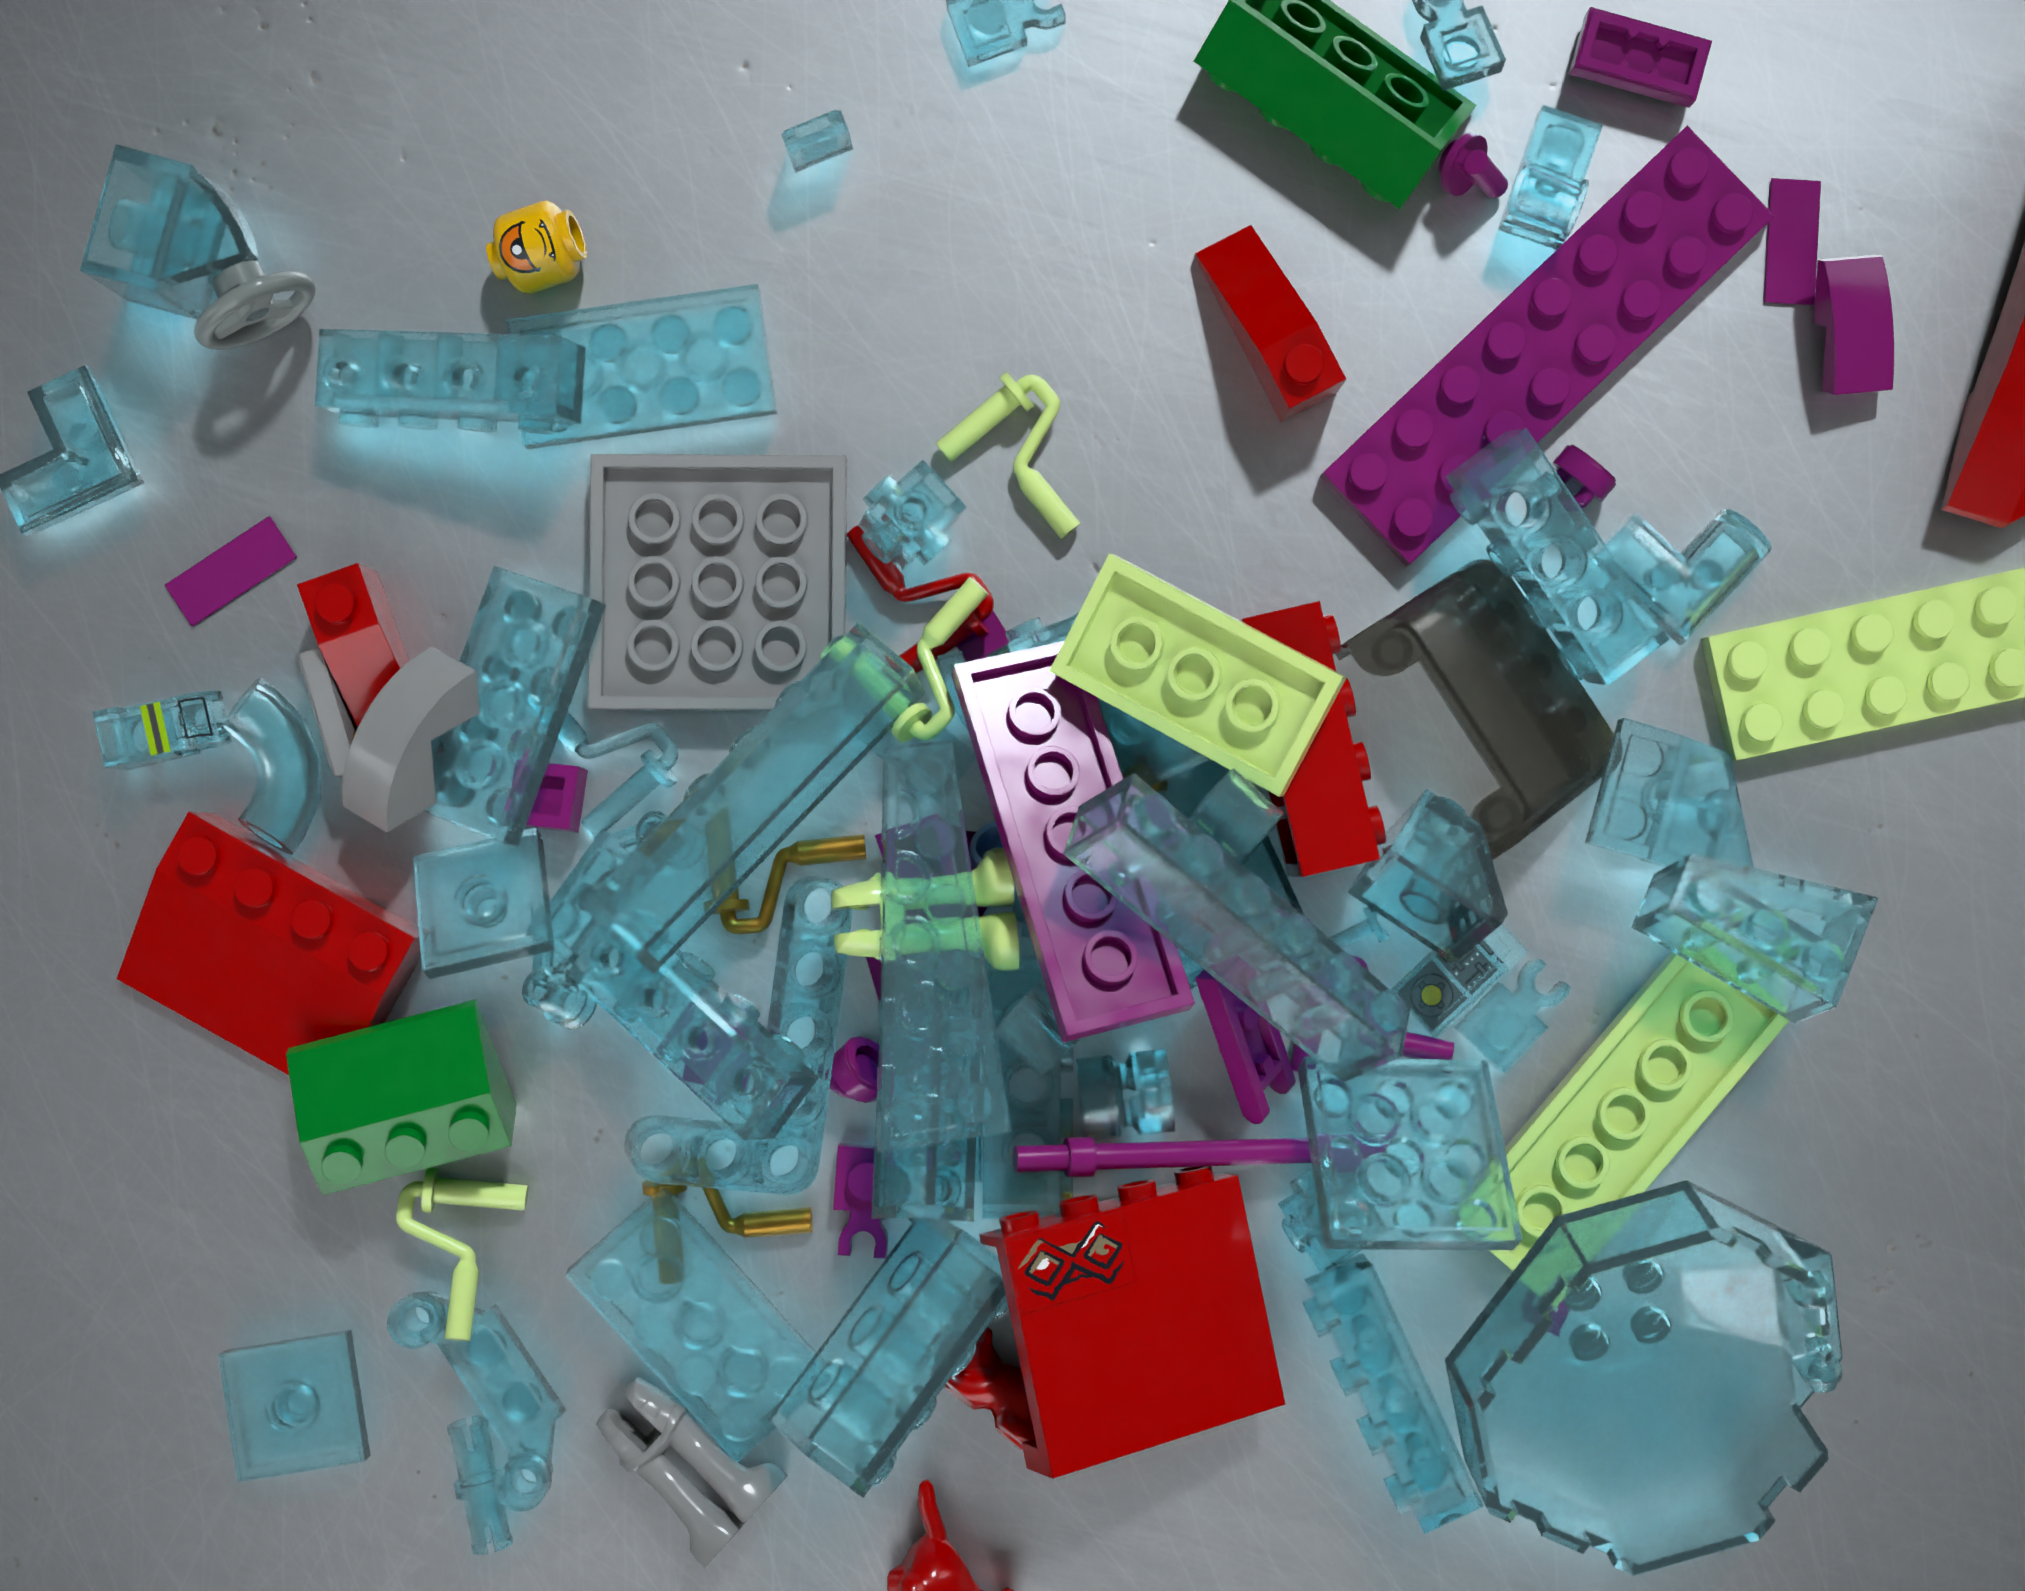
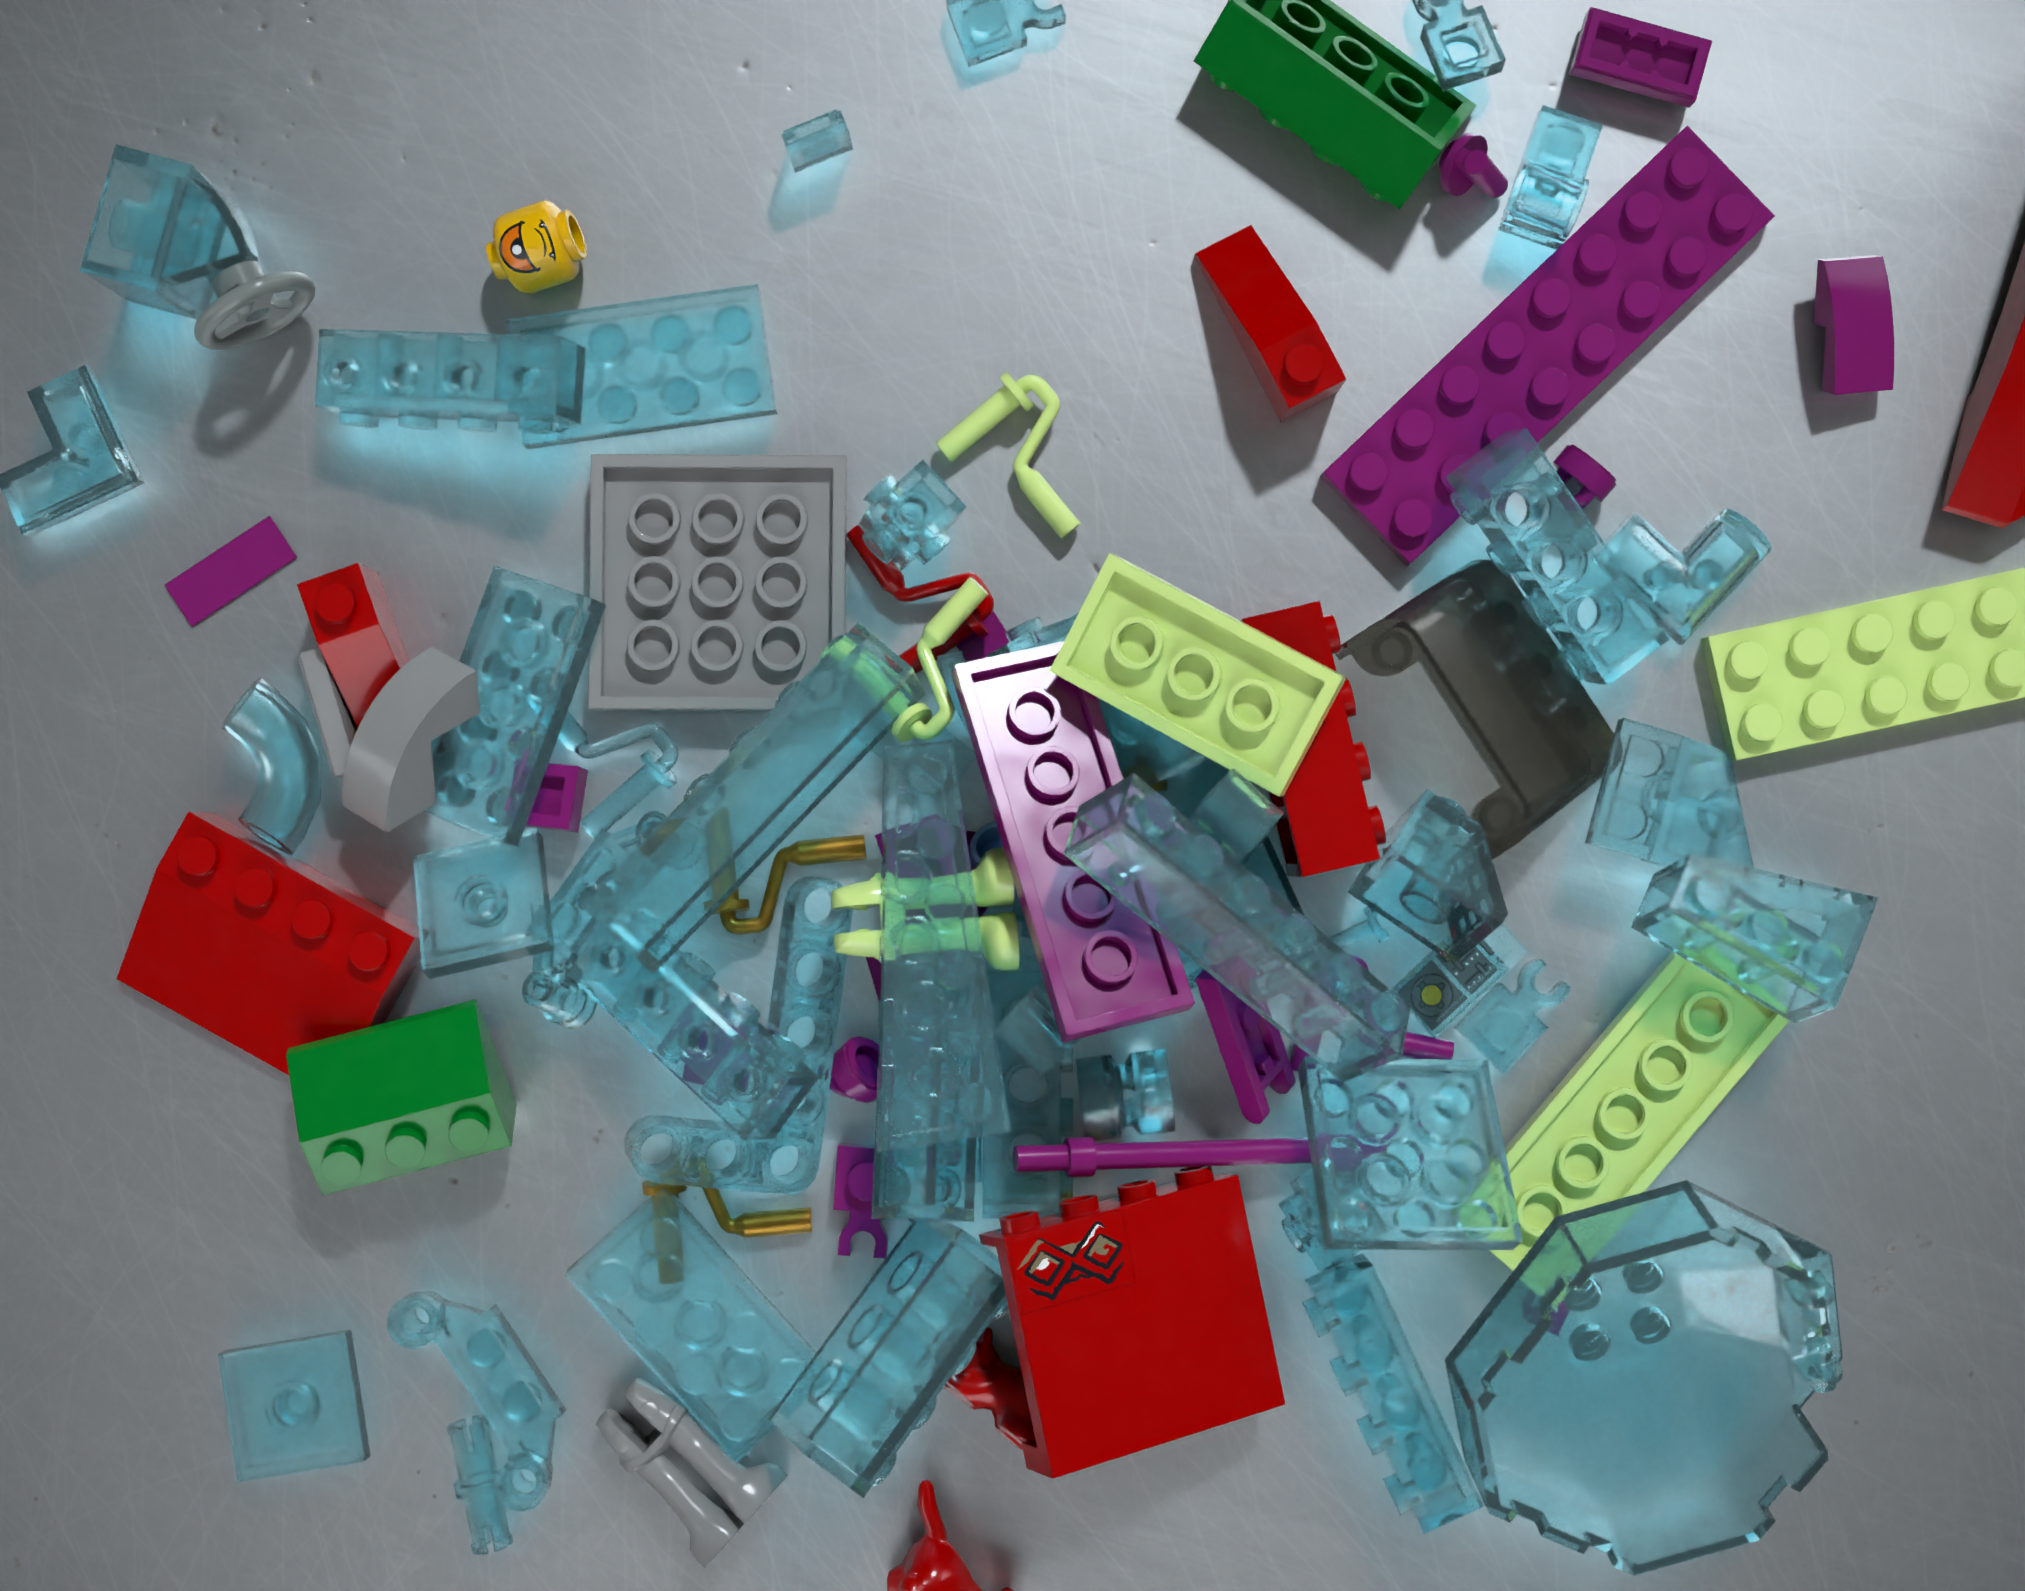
clear light blue leg [92,691,233,770] -> none
yellowish green piece [396,1167,528,1341] -> none
magenta sticker [1764,178,1821,305] -> none

